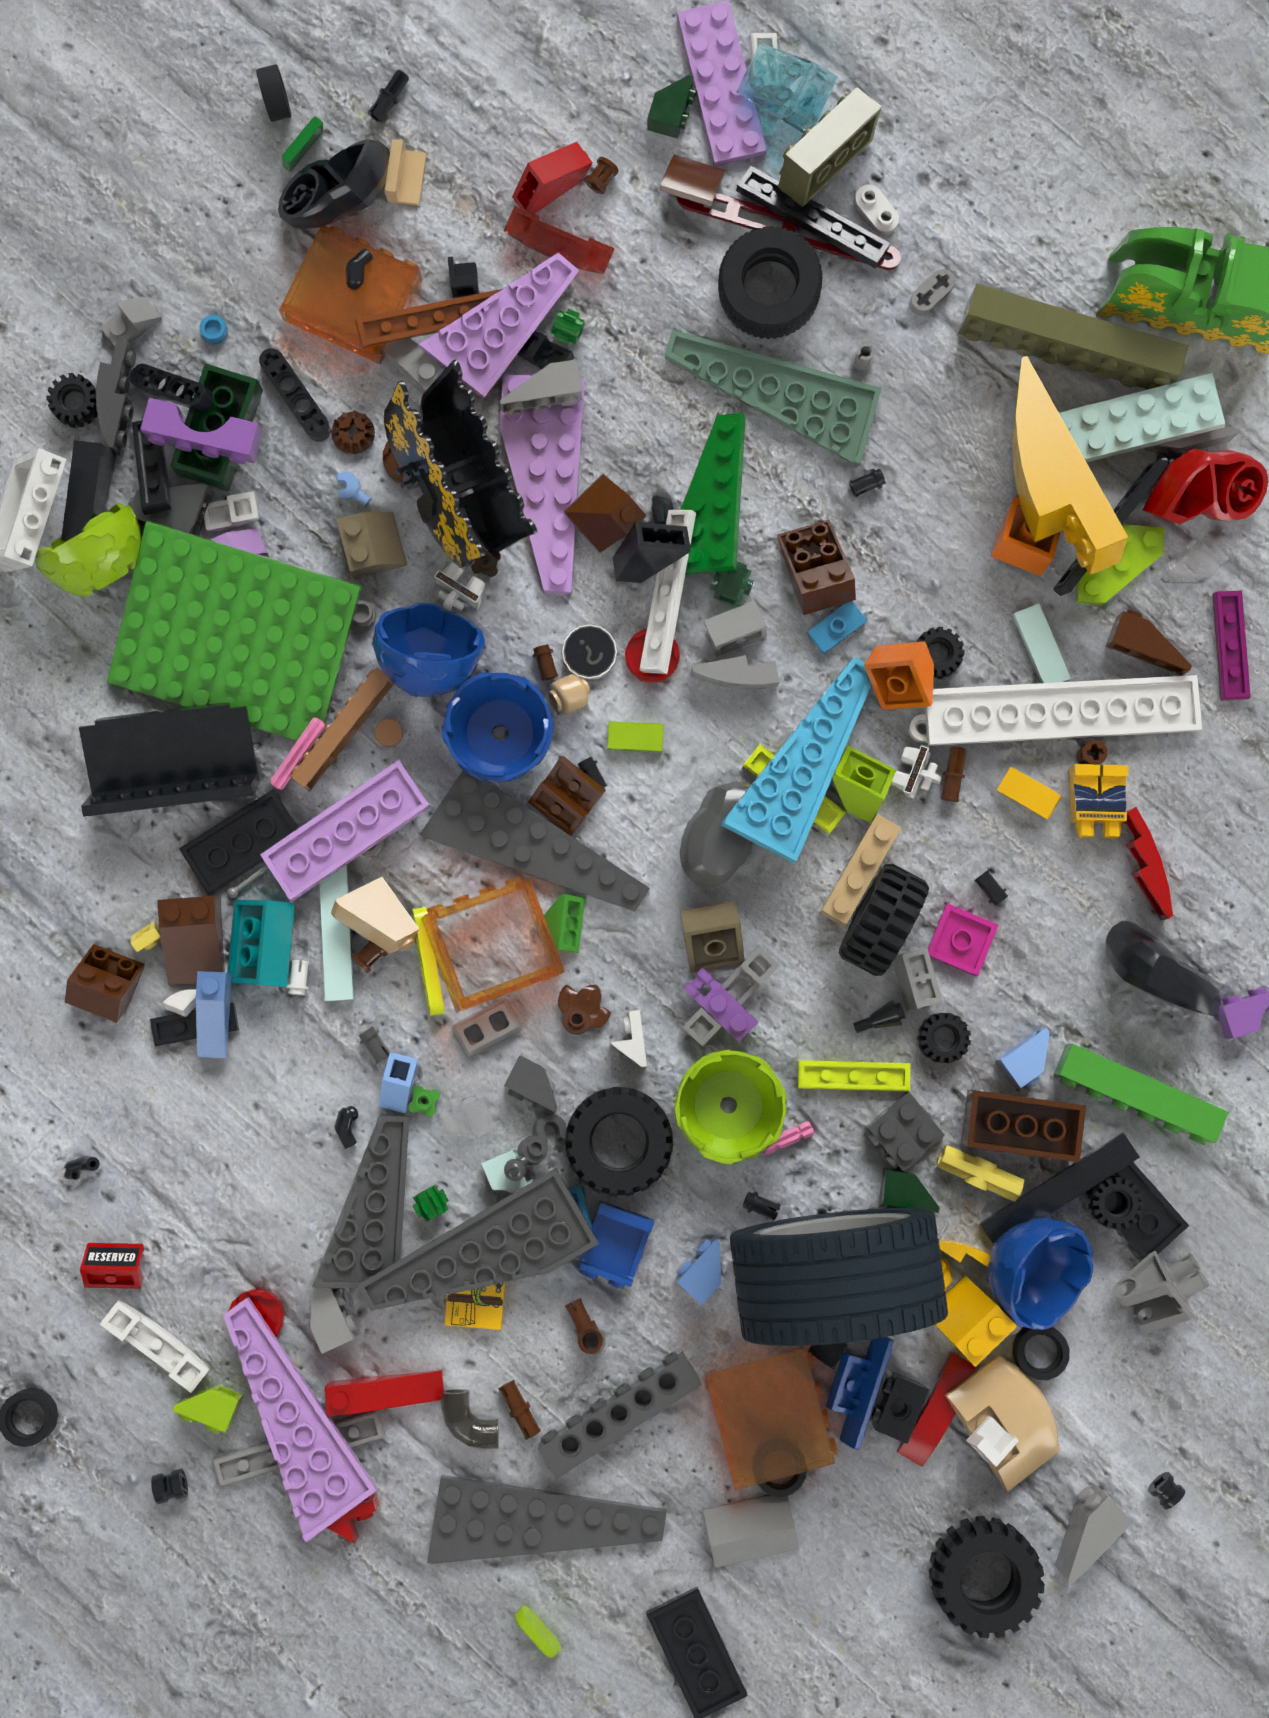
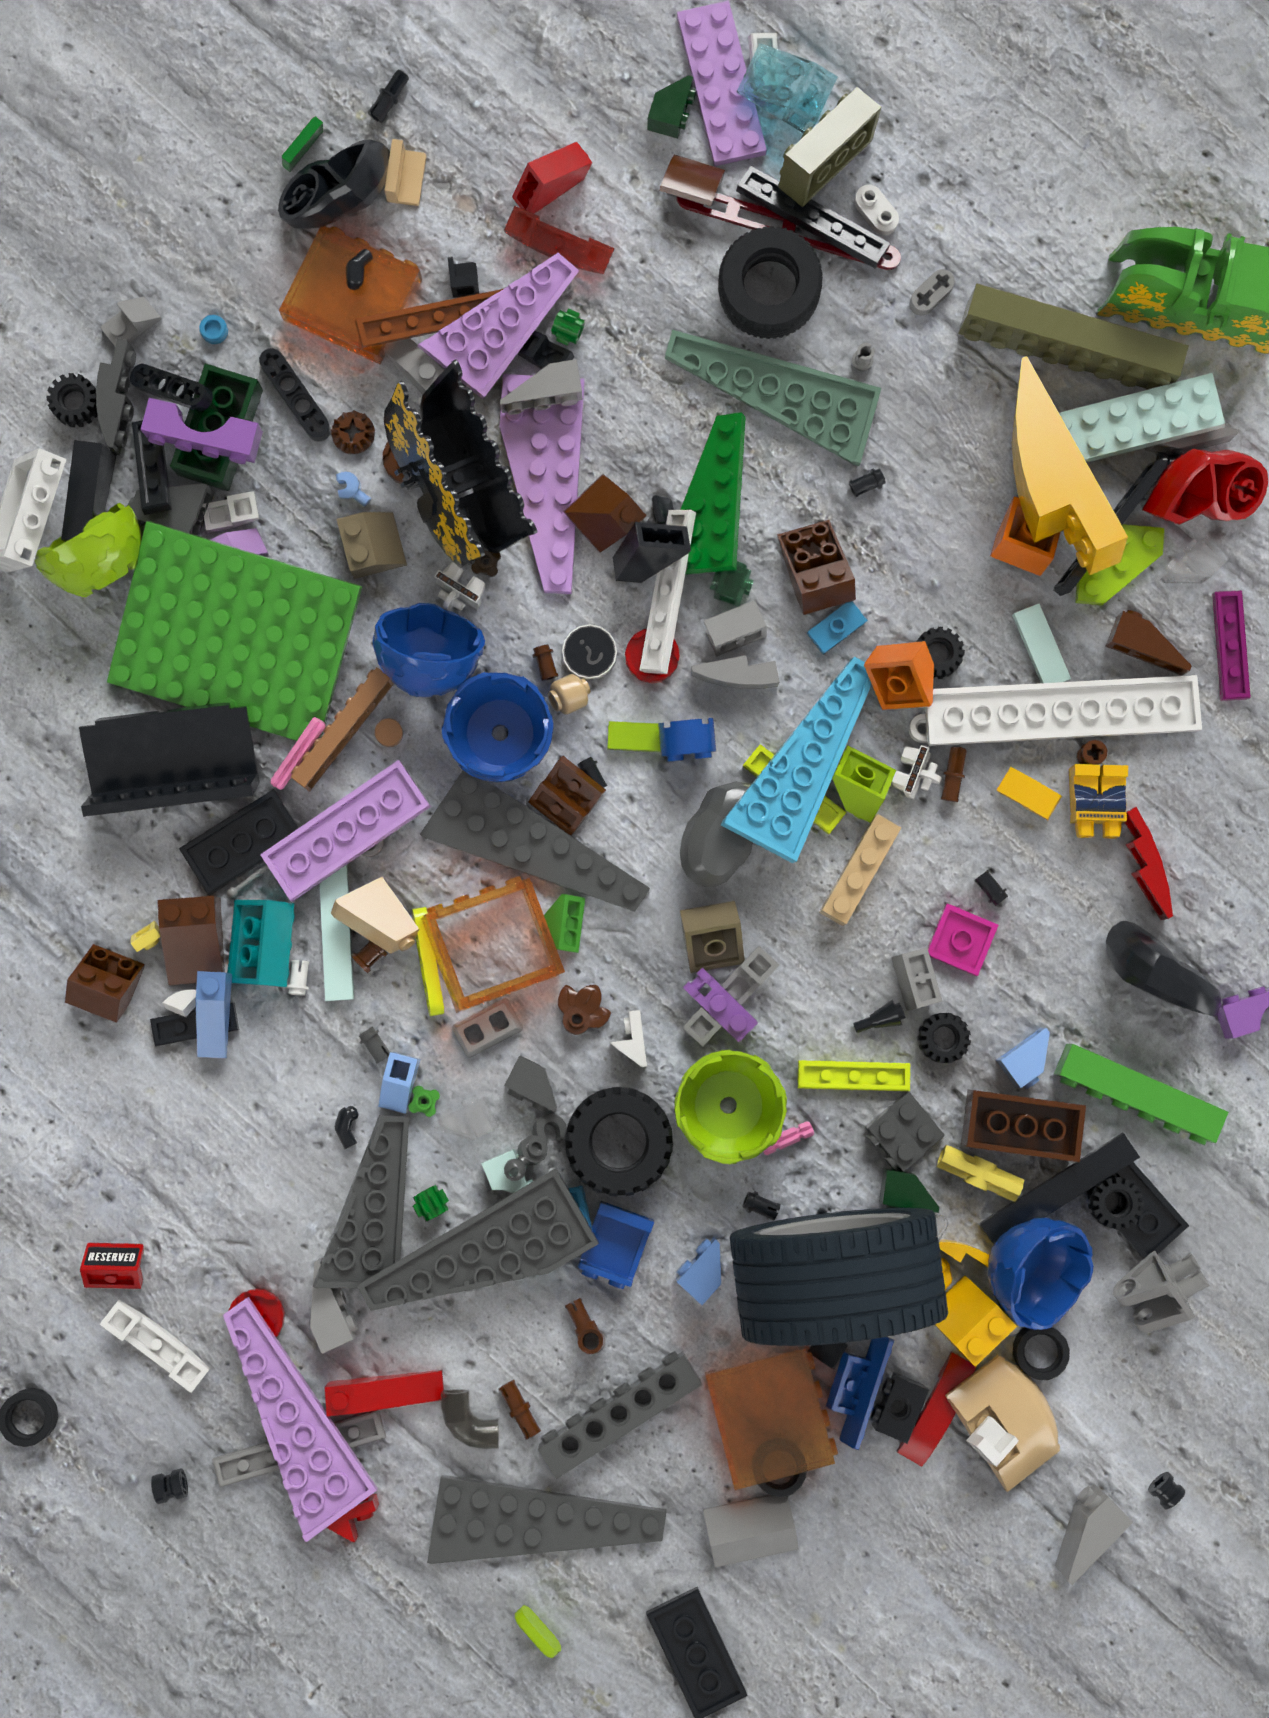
black arm [64,1156,100,1180] -> none
lime slope [172,1384,244,1434] -> none
black tyre [256,64,292,122] -> none
light grey plate [353,600,376,628] -> none
yellow tile [445,1282,506,1330] -> none
reddish brown bush [584,156,619,195] -> none
black tyre [839,863,929,976] -> none
black tyre [929,1516,1045,1639] -> none
none -> blue brick [658,718,716,762]

